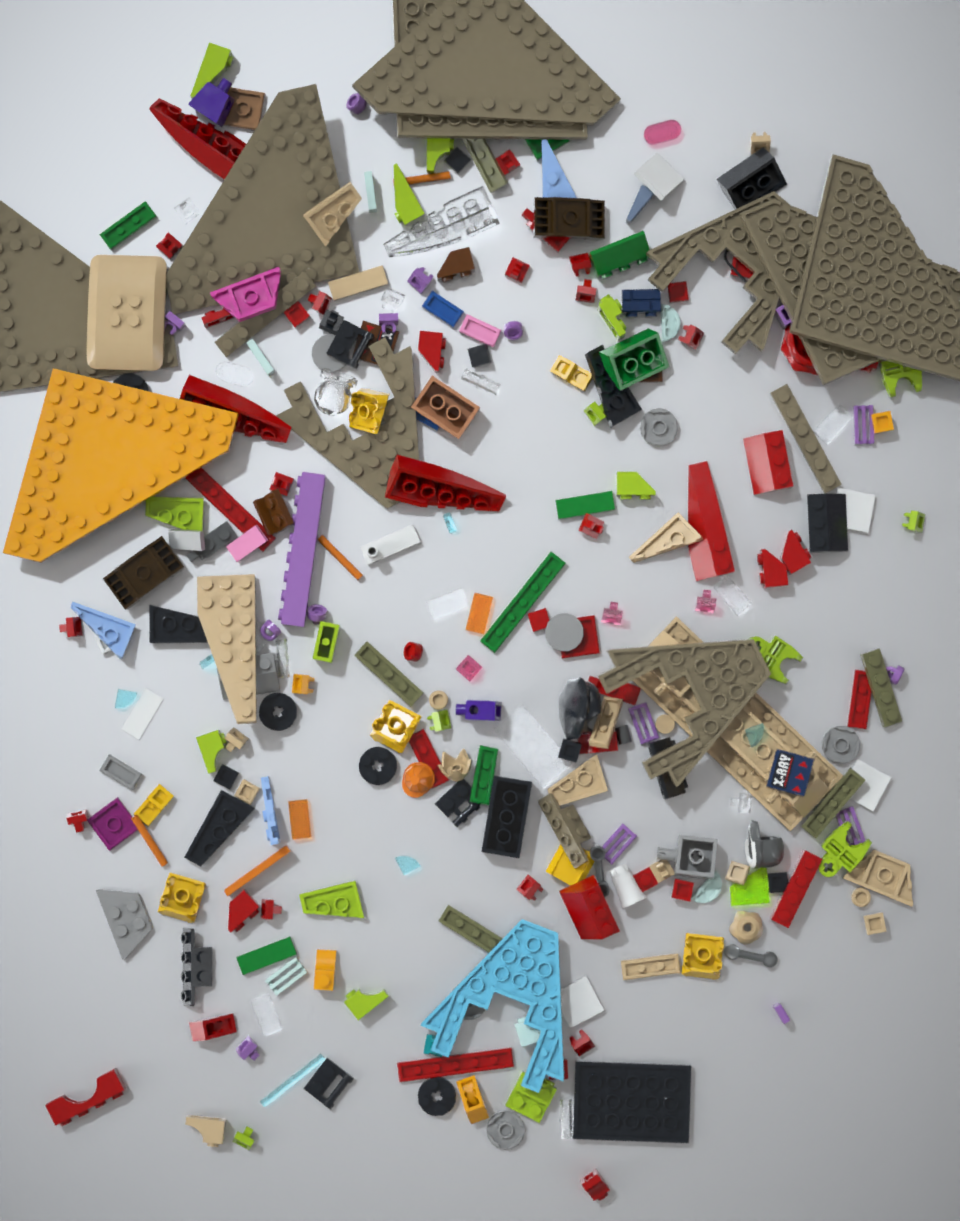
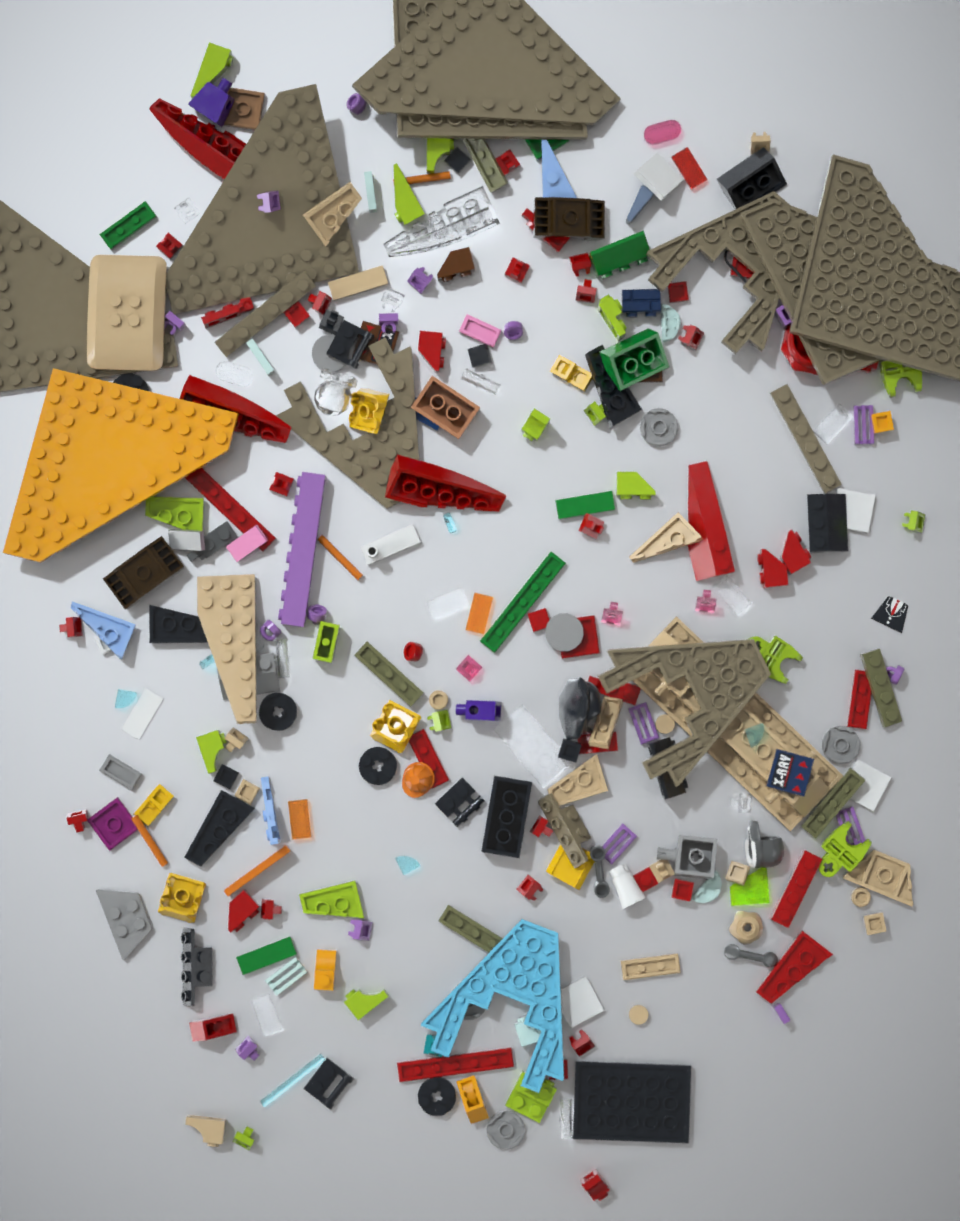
red arch [45,1068,126,1126] -> none
dark pink wing [210,267,281,322] -> none
reddish brown bracket [253,489,294,536] -> none
light orange tile [292,674,315,694] -> none
blue tile [422,291,464,328] -> none
tan piece [438,748,472,782] -> none
green tile [469,745,498,806] -> none
red slope [559,875,620,940] -> none
dark grey hinge [615,725,632,745] -> none
yellow slope [682,933,724,980] -> none
slope [743,430,793,495] -> none
black tile [767,872,788,893] -> none
none -> medium lavender tile [257,191,281,213]
none -> medium lavender tile [348,919,373,941]
none -> lime arch [521,408,550,442]
none -> red tile [529,815,553,837]
none -> tan tile [629,1005,648,1025]
none -> clear red tile [671,147,707,190]
none -> red wing [755,931,833,1004]
none -> black sticker [871,596,908,633]

